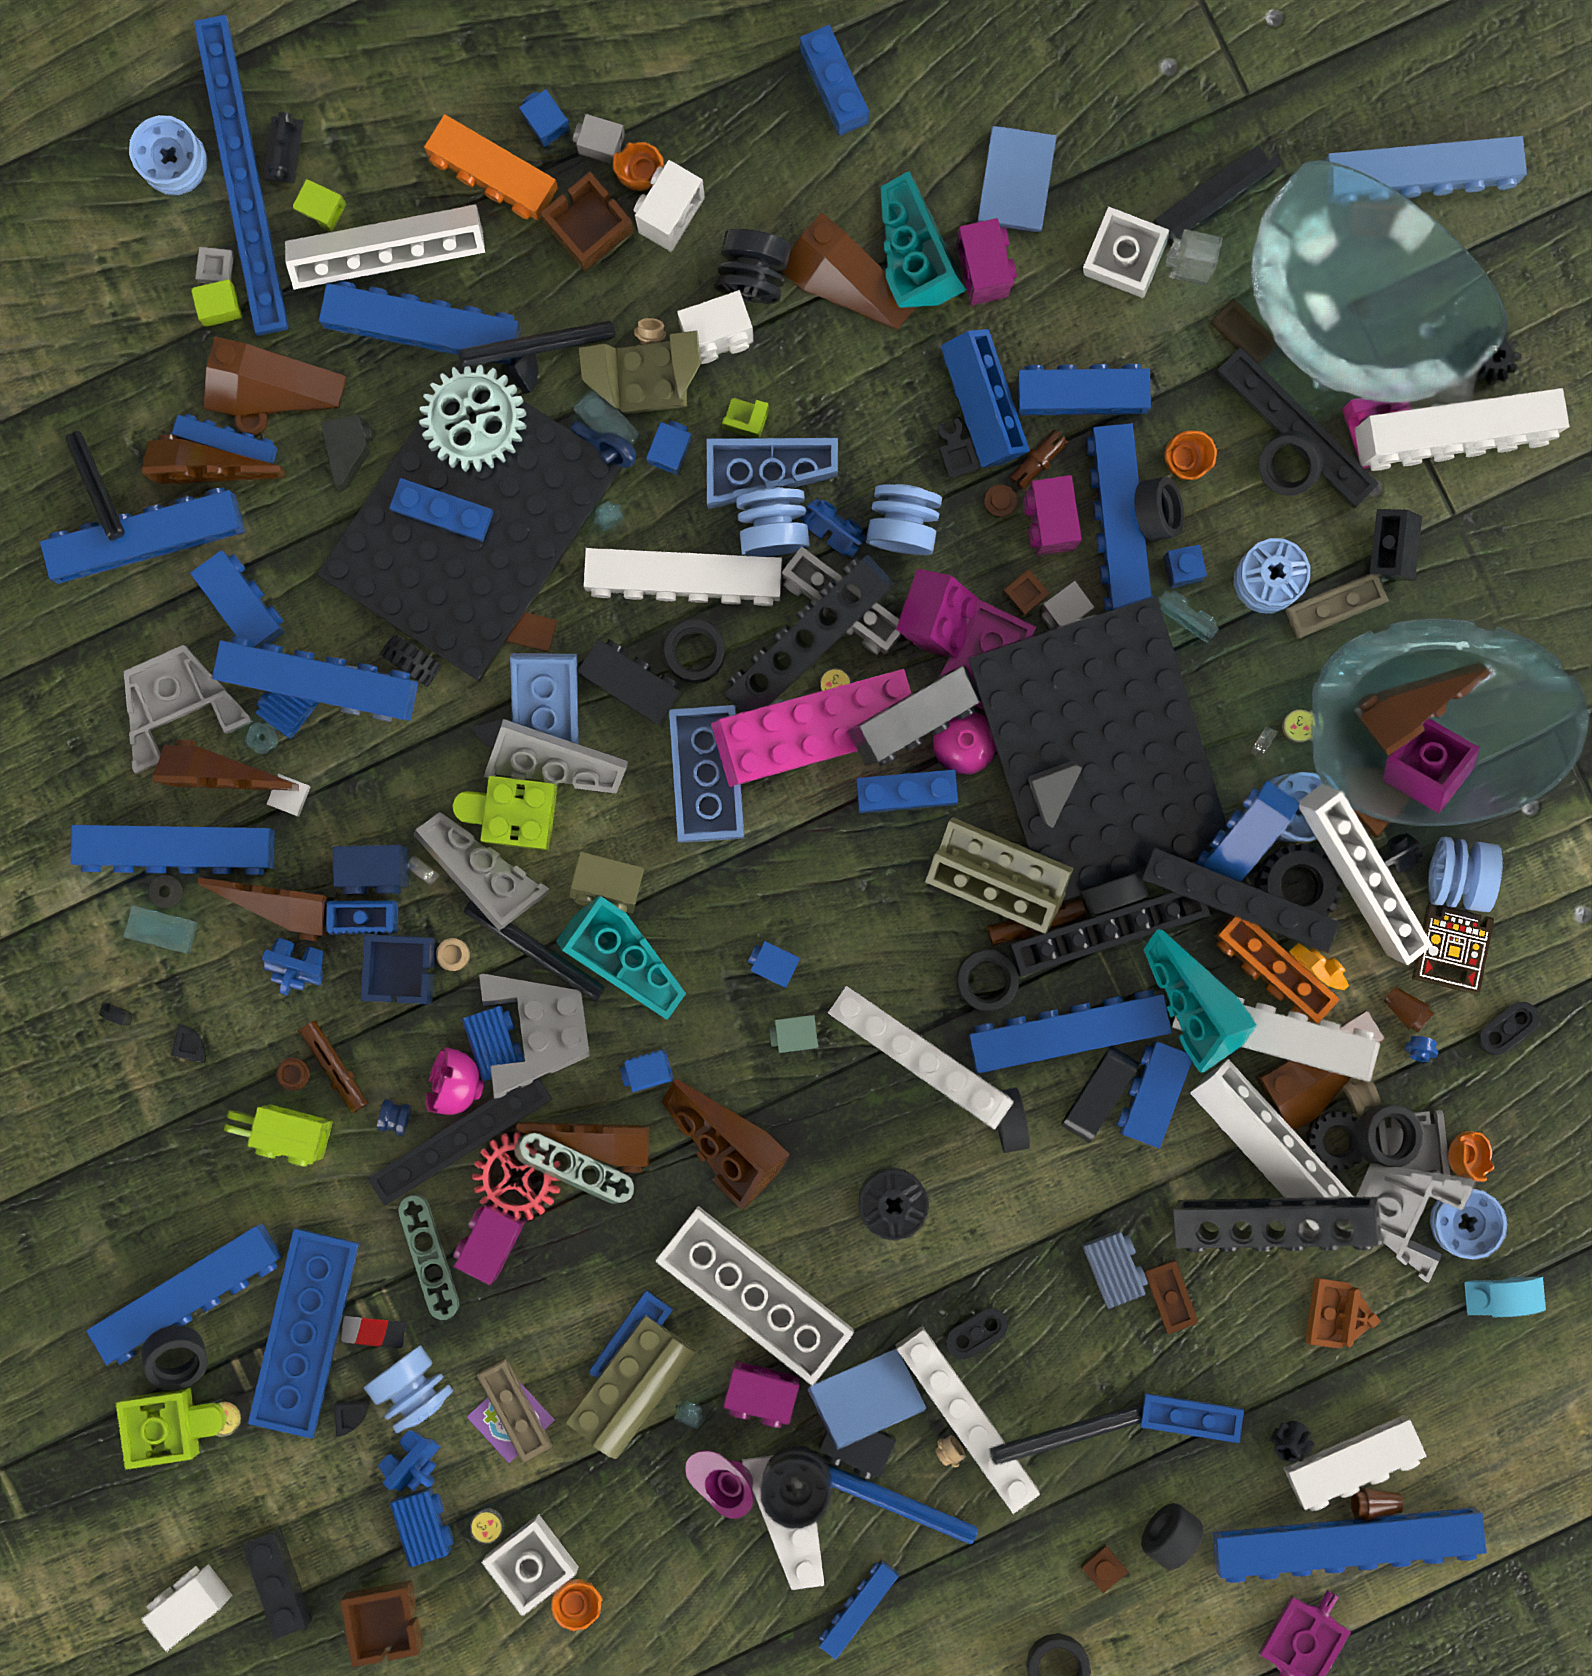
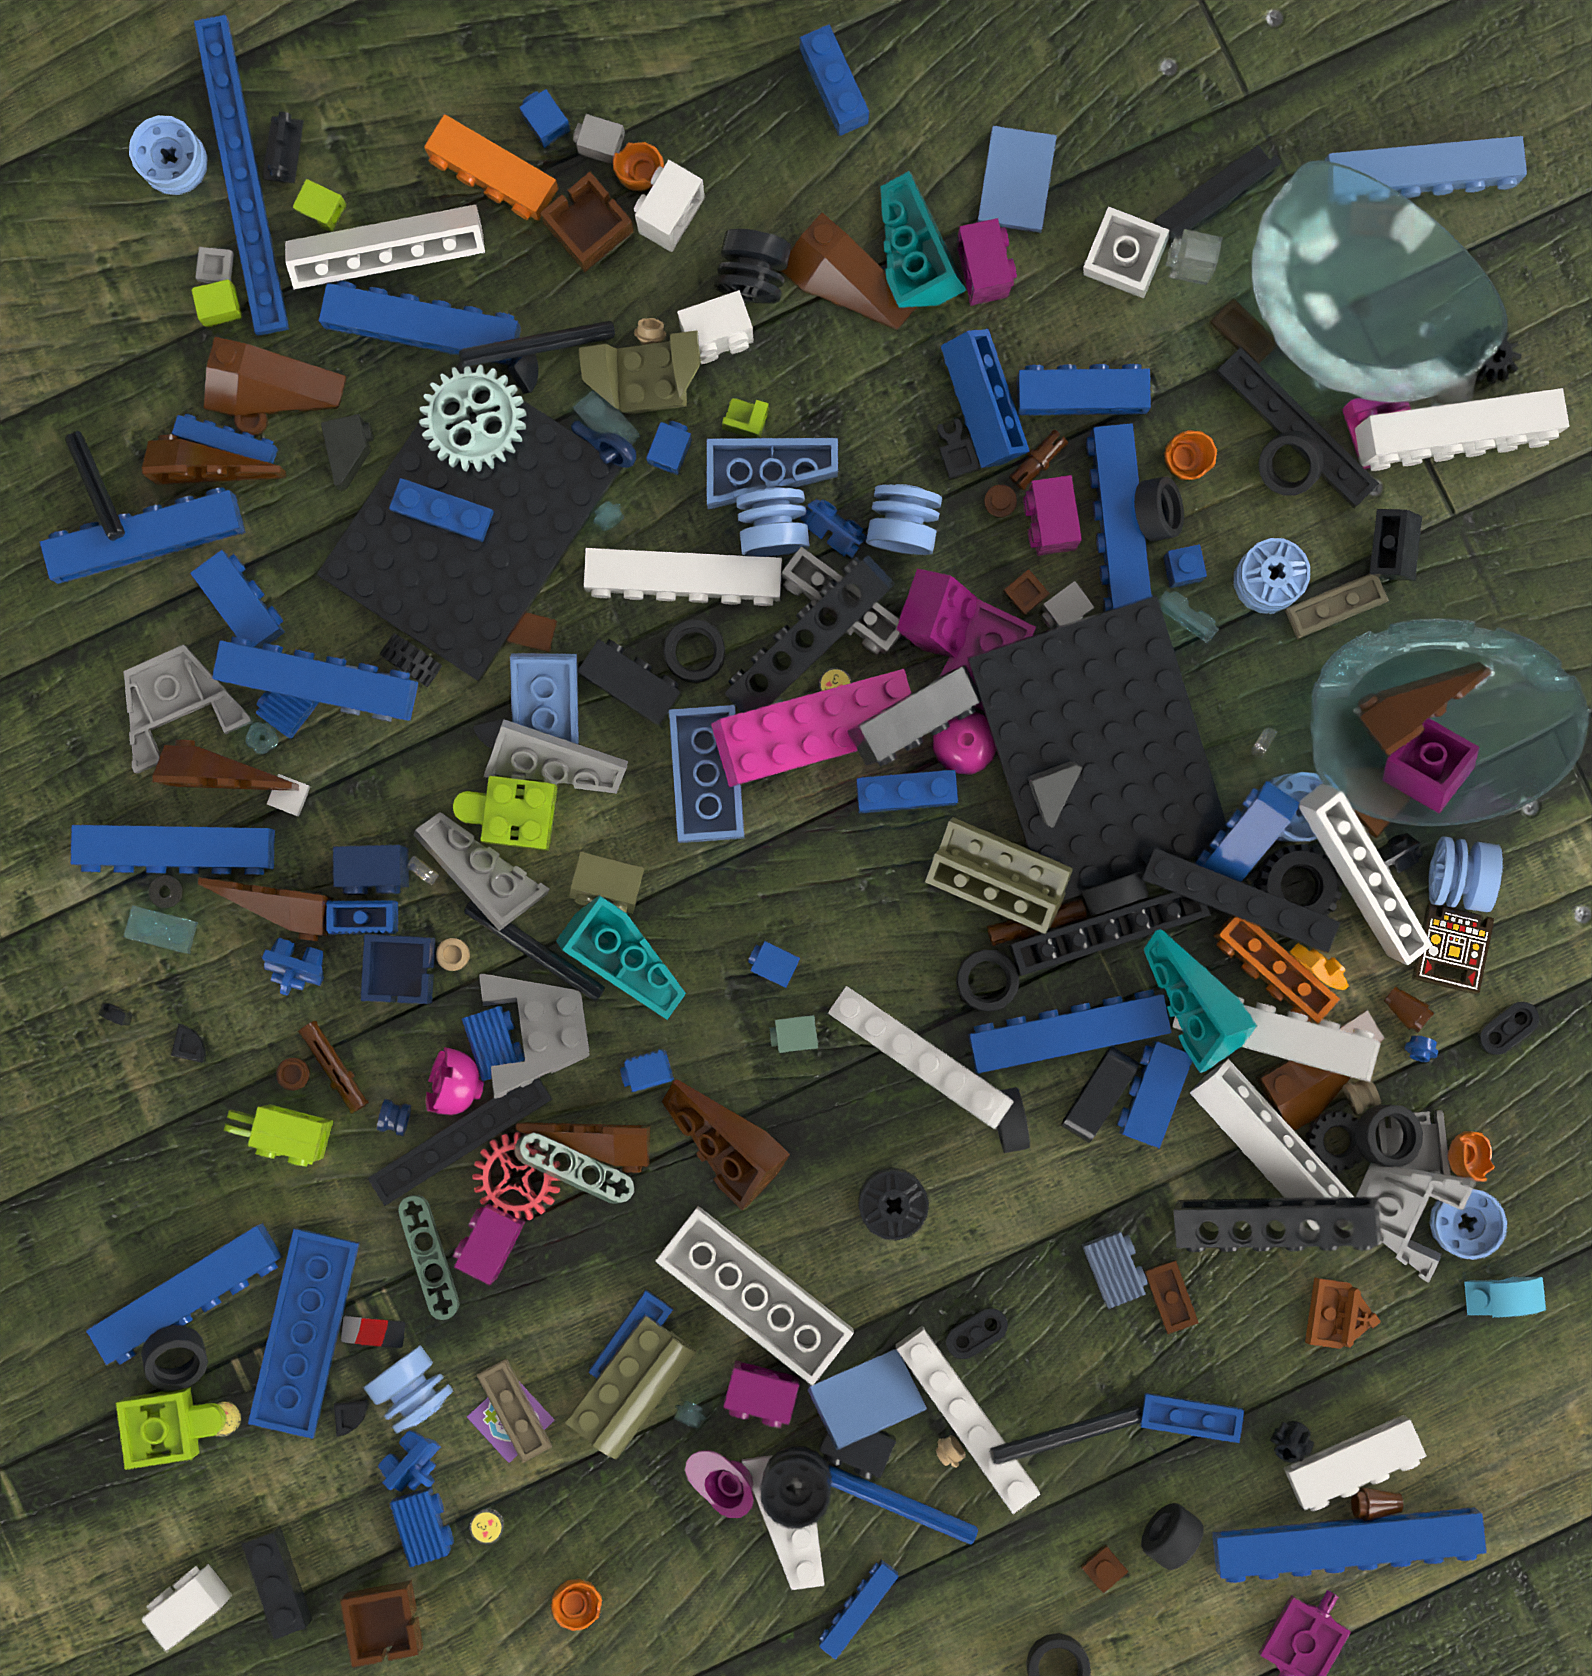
white brick [482,1514,578,1616] -> none
light yellow tile [1282,709,1317,743] -> none

